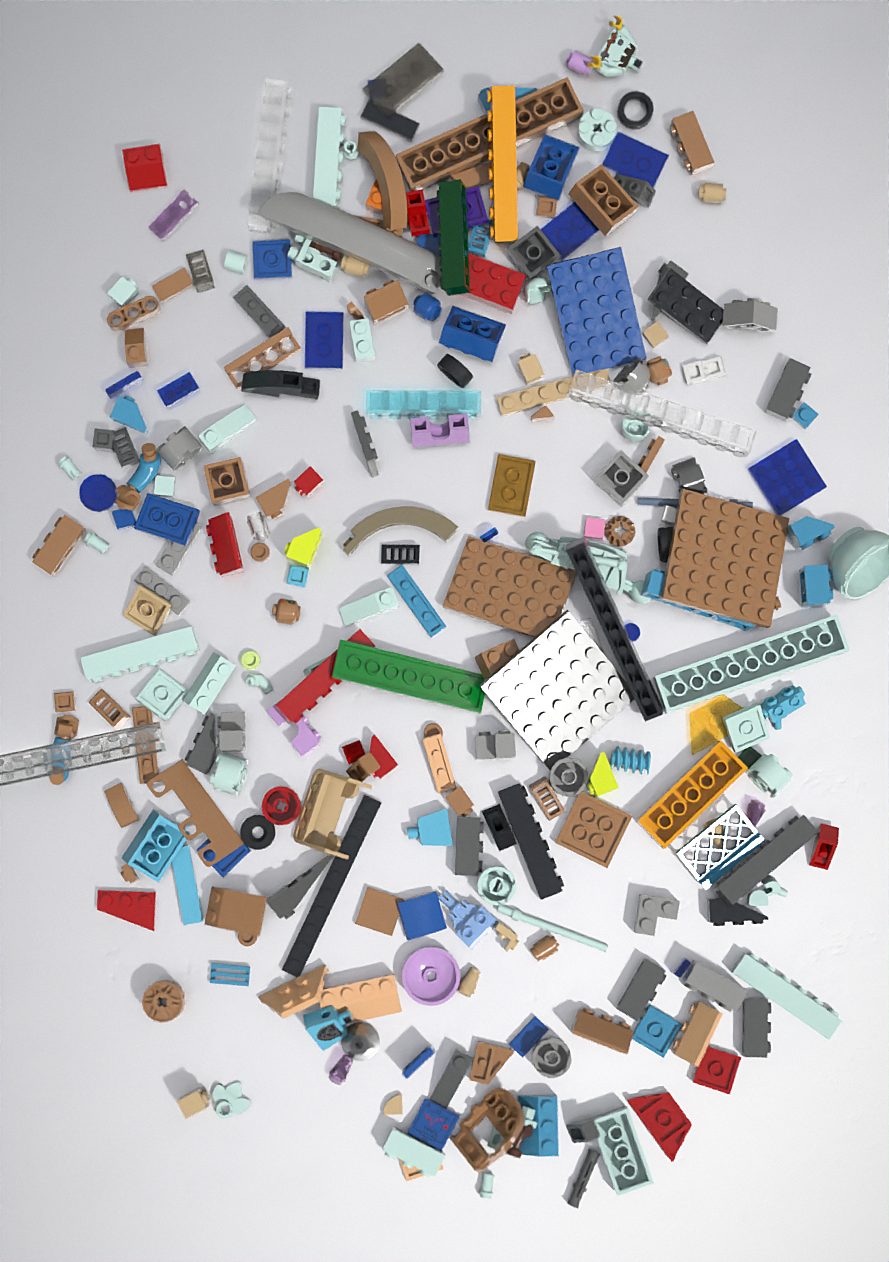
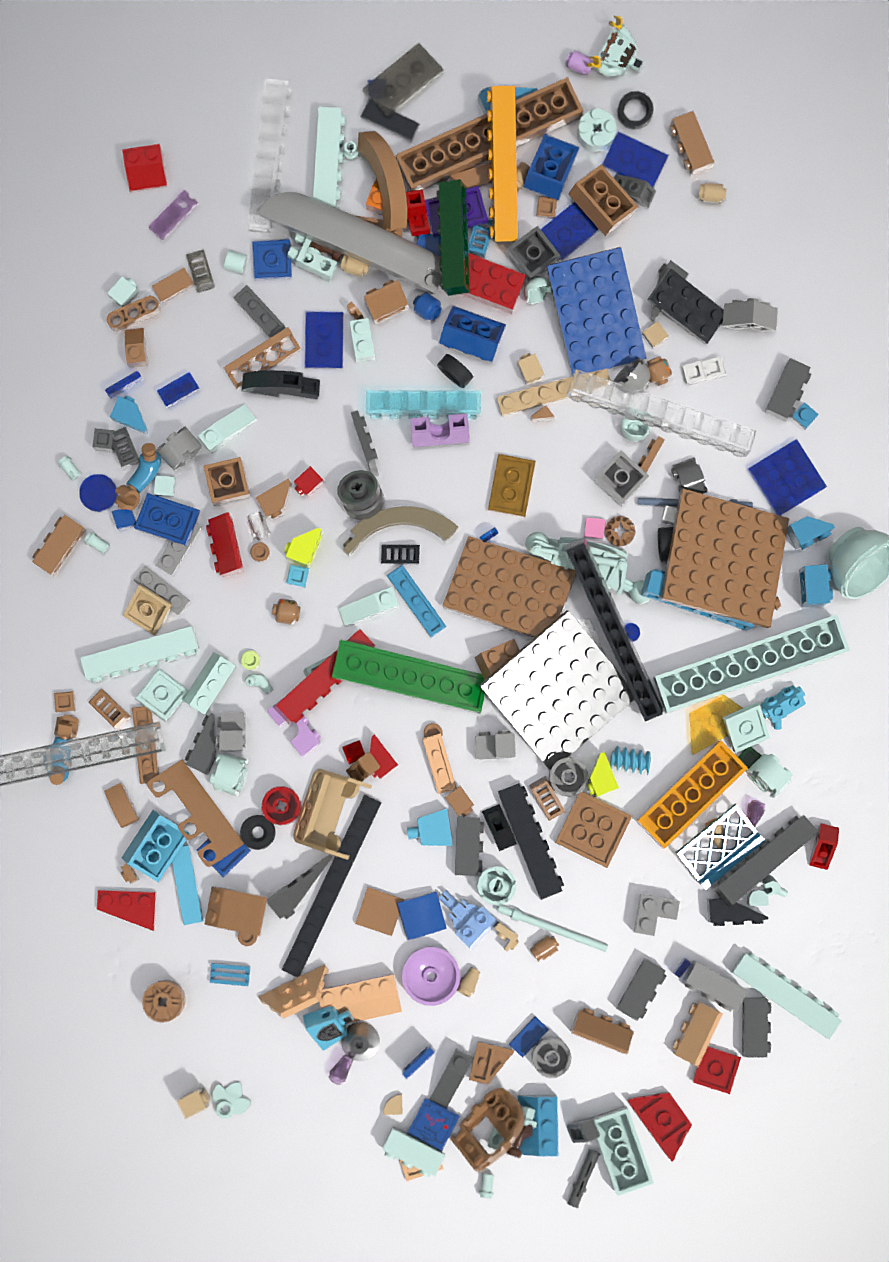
dark azure tile [632,1004,683,1058] -> none
none -> flat silver wheel [337,470,384,520]

